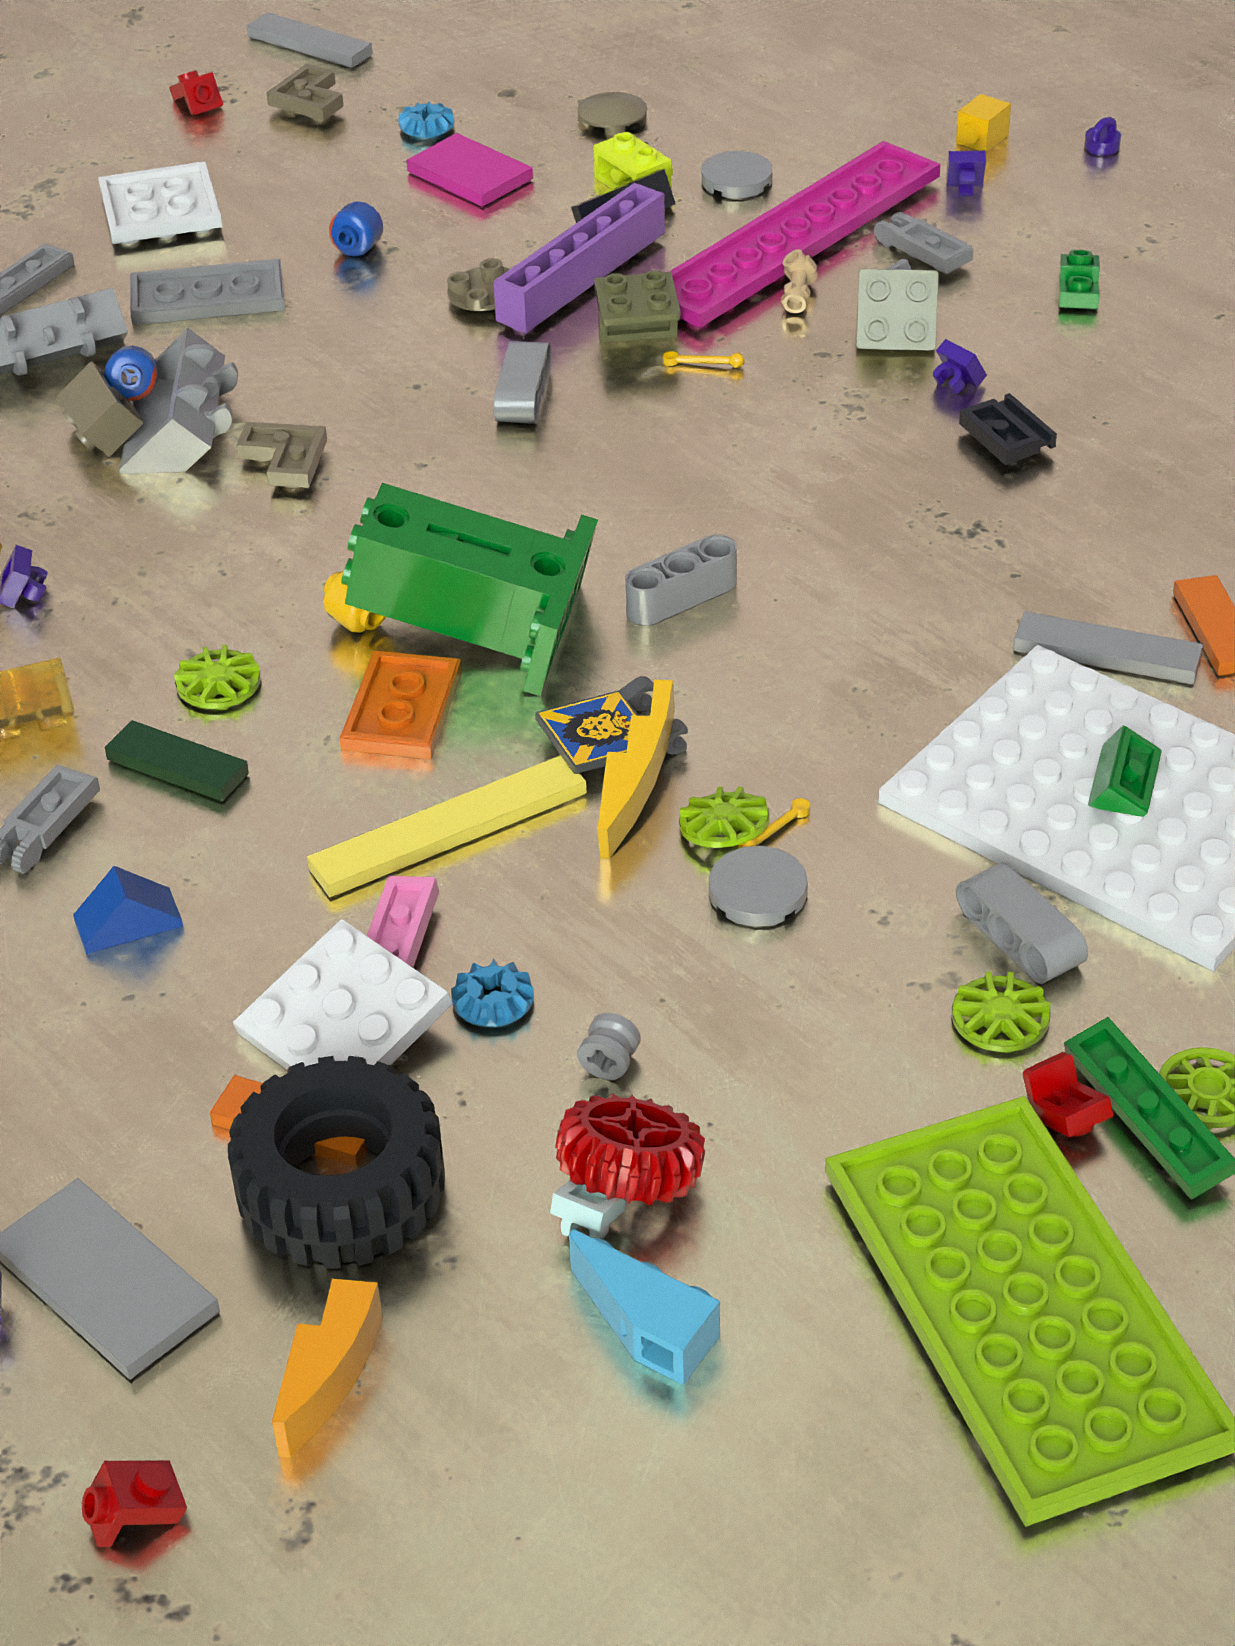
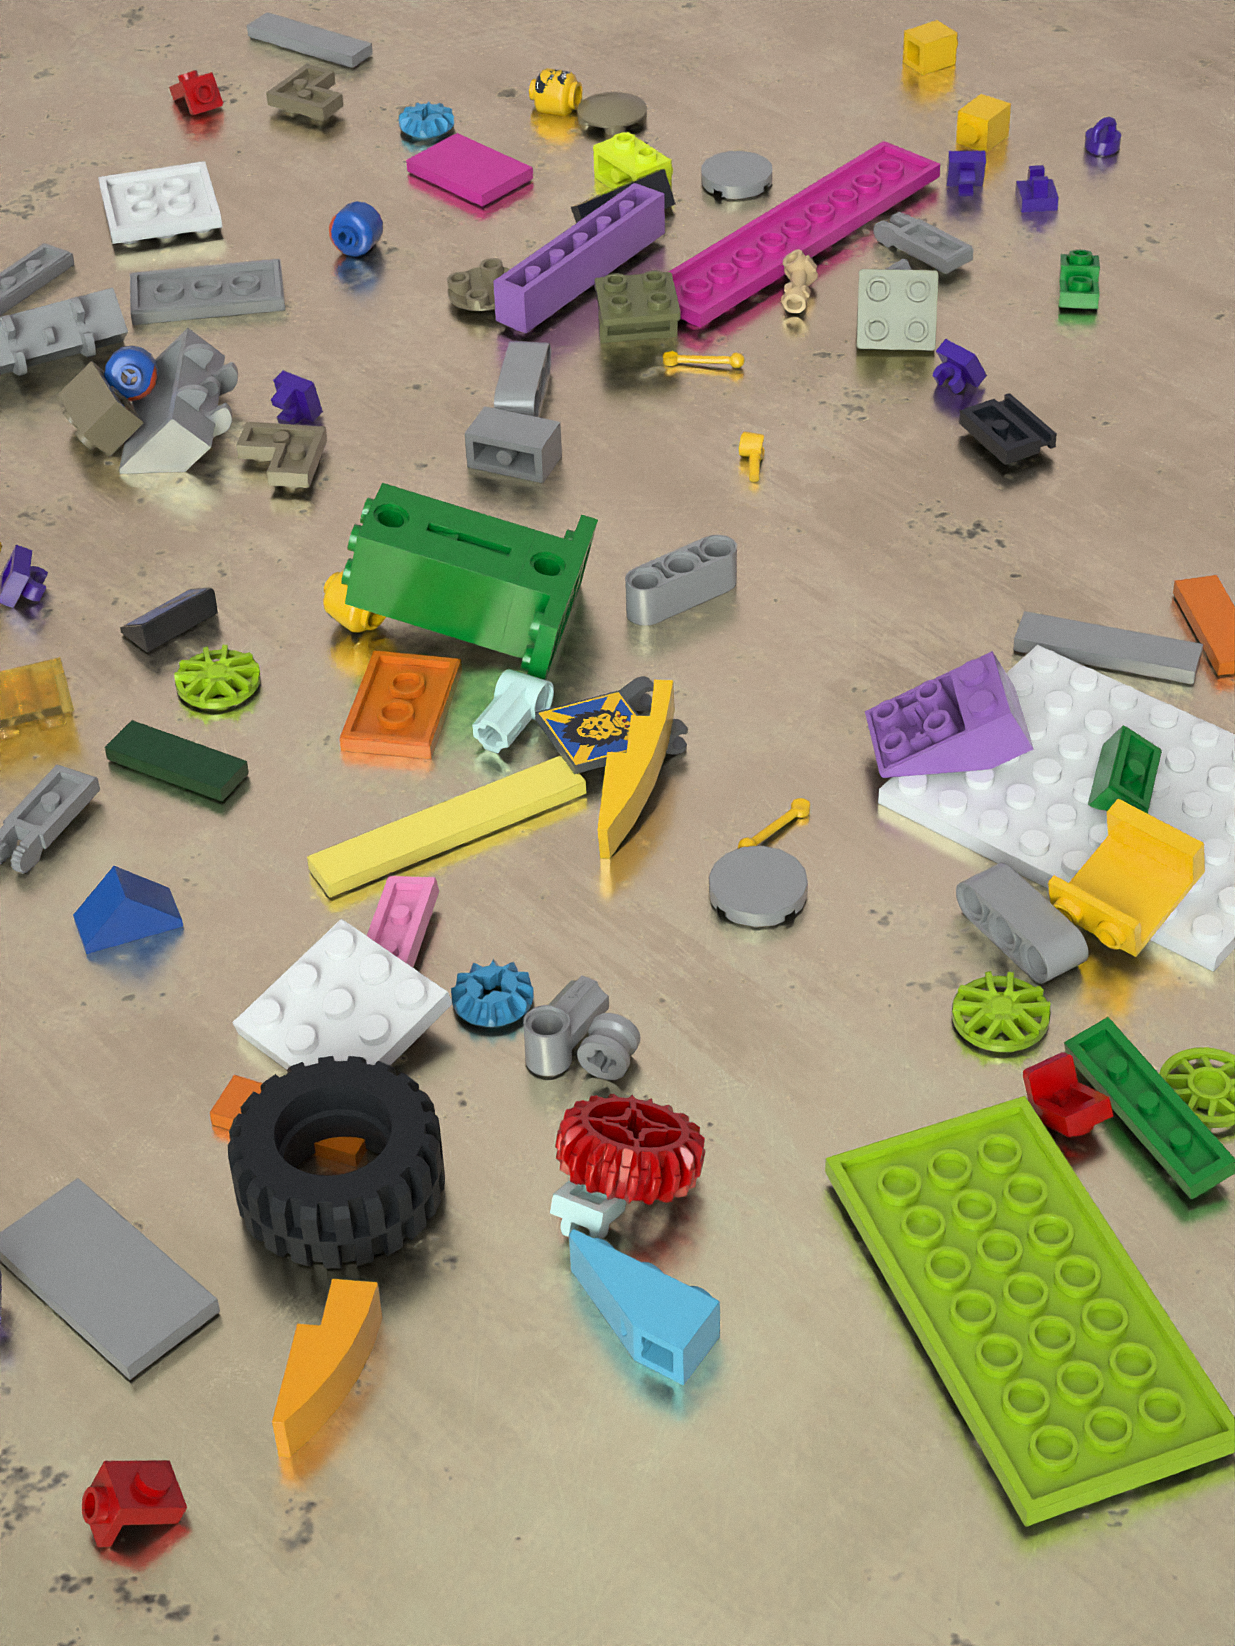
lime wheel [679,786,770,848] -> none
none -> black slope [120,587,218,652]
none -> dark purple tile [271,370,323,425]
none -> light grey brick [465,406,562,483]
none -> light aqua piece [472,669,554,753]
none -> light grey piece [524,975,609,1076]
none -> yellow head [529,68,583,116]
none -> yellow hand [739,431,765,482]
none -> medium lavender slope [865,651,1034,778]
none -> yellow brick [903,20,958,75]
none -> dark purple tile [1015,165,1059,213]
none -> yellow panel [1048,799,1205,957]

